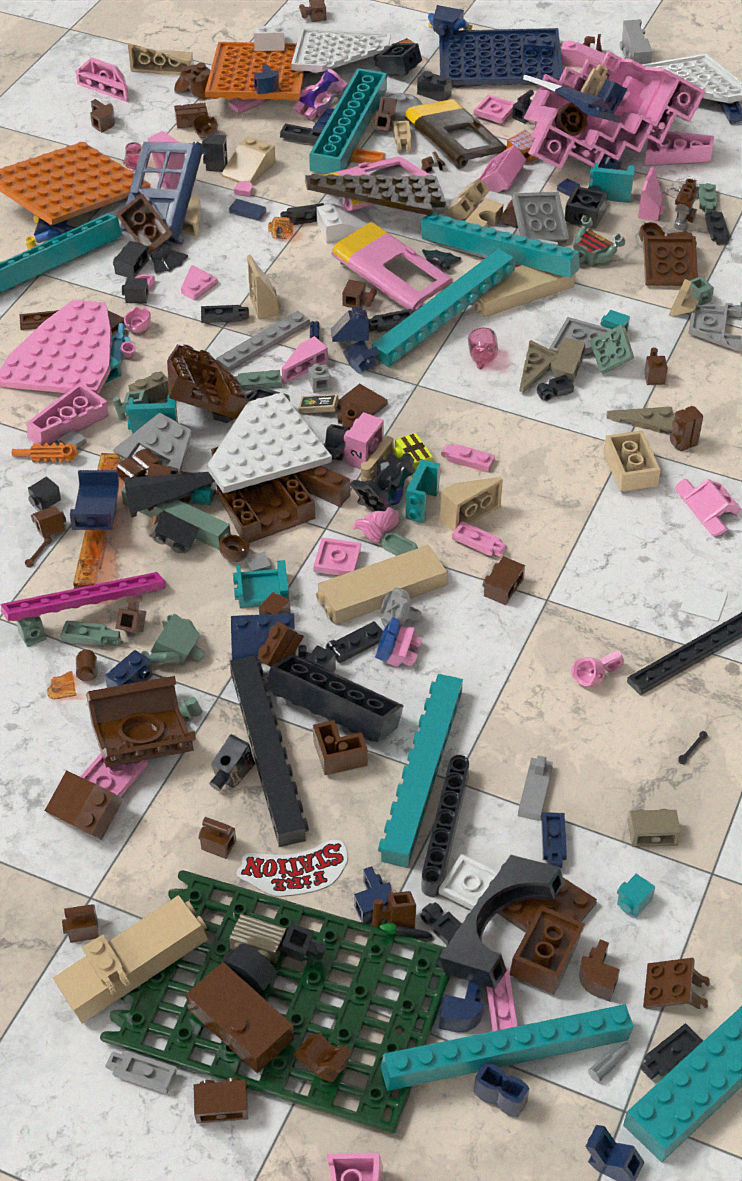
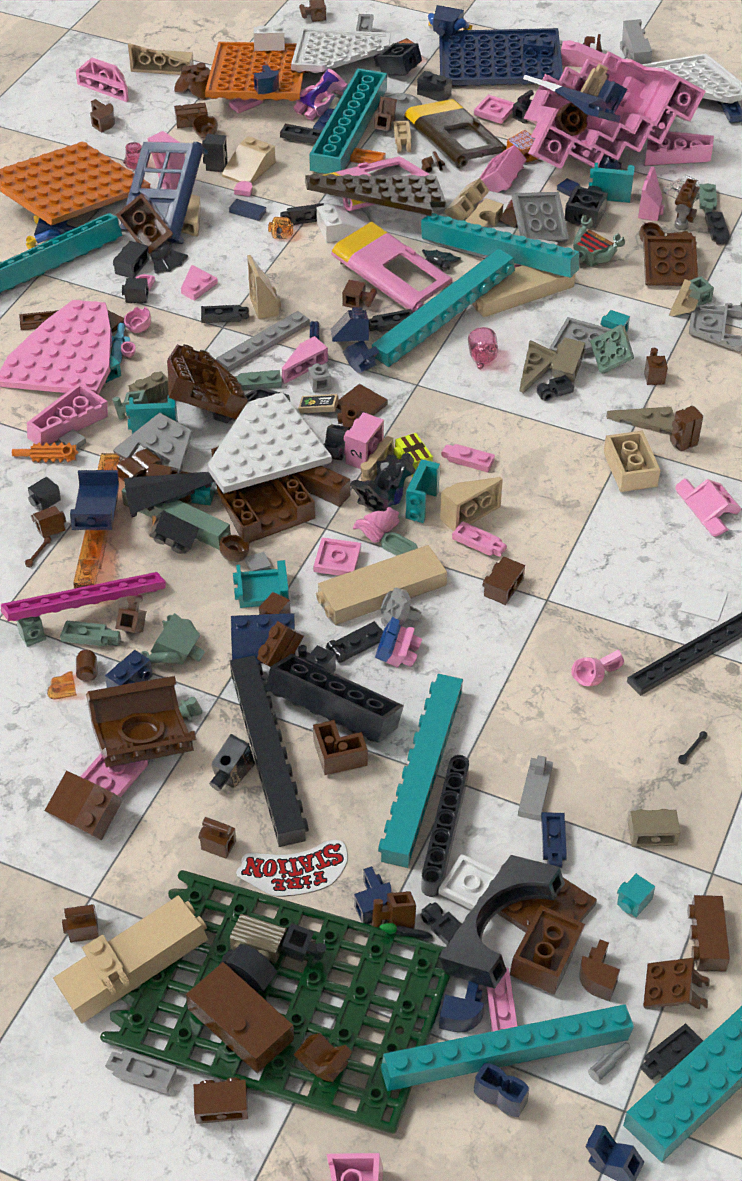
none -> light grey hinge [356,14,374,32]
none -> reddish brown brick [687,895,730,972]

